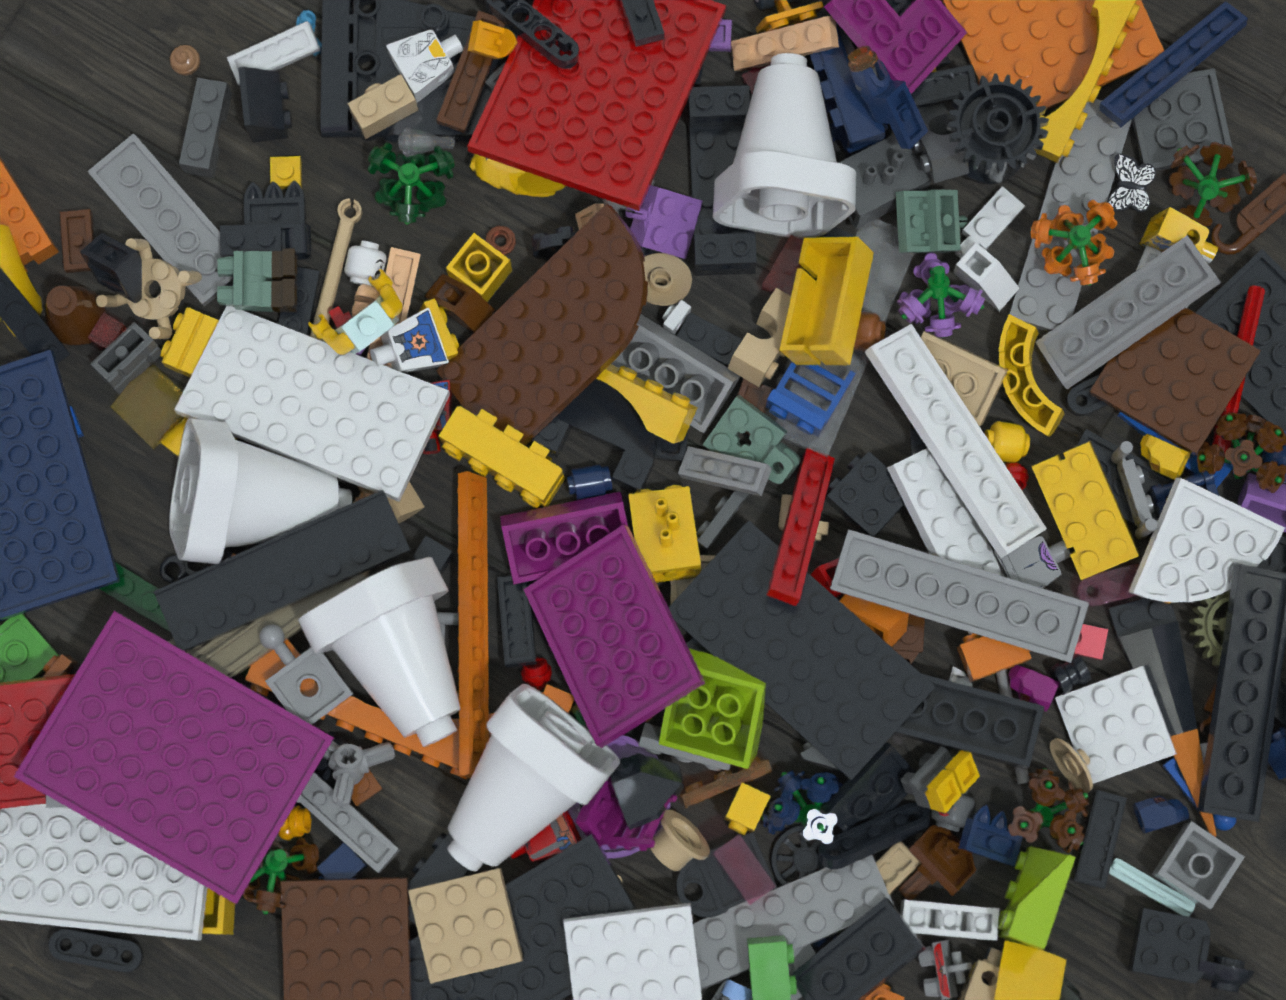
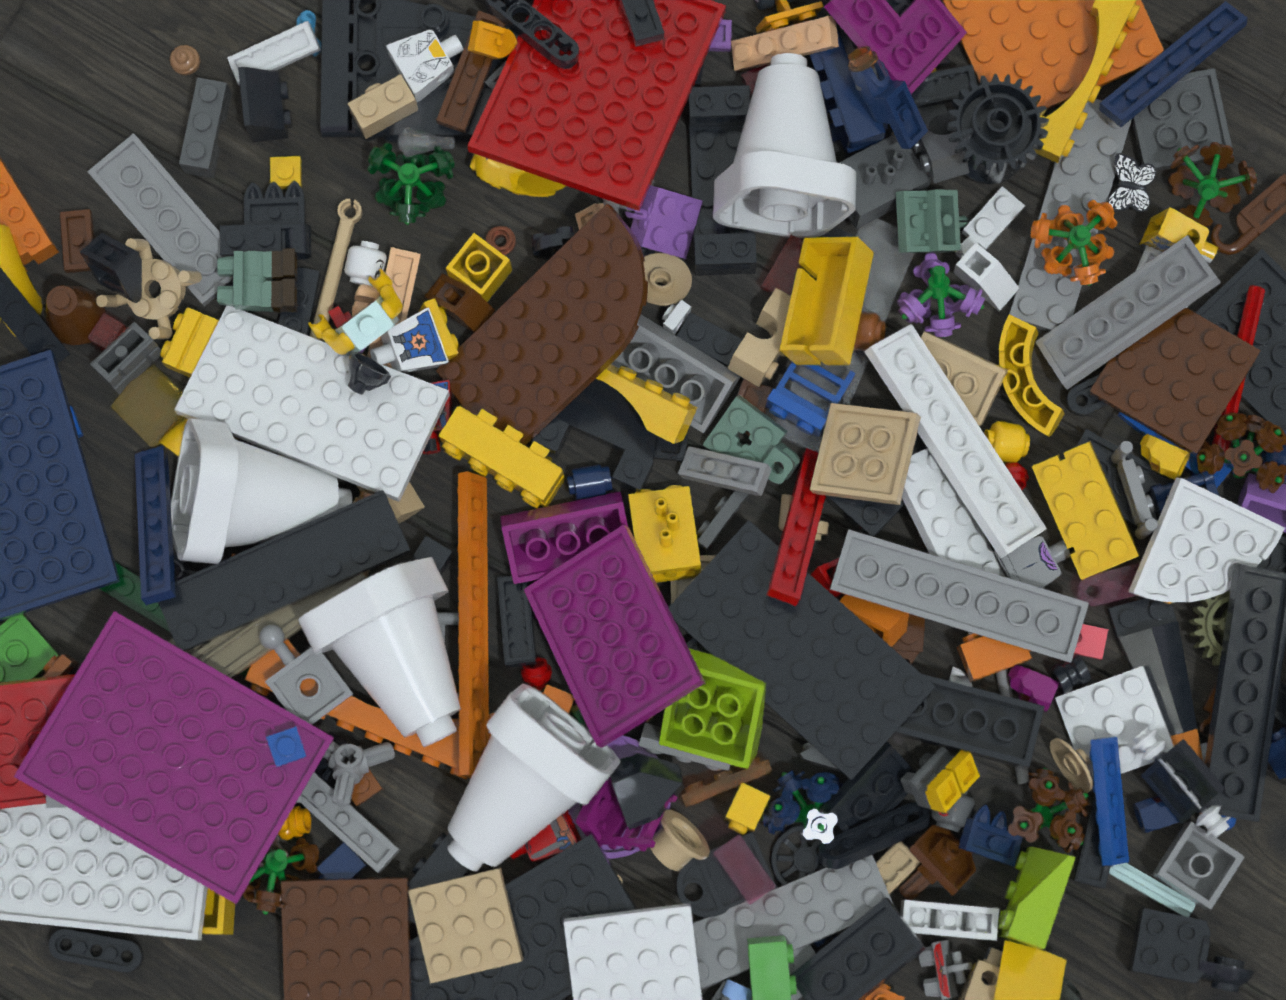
none -> dark blue plate [135,446,176,605]
none -> blue plate [266,727,307,768]
none -> black piece [347,352,391,395]
none -> tan plate [810,403,921,505]
none -> blue plate [1090,737,1129,866]
none -> black plate [1132,728,1231,838]

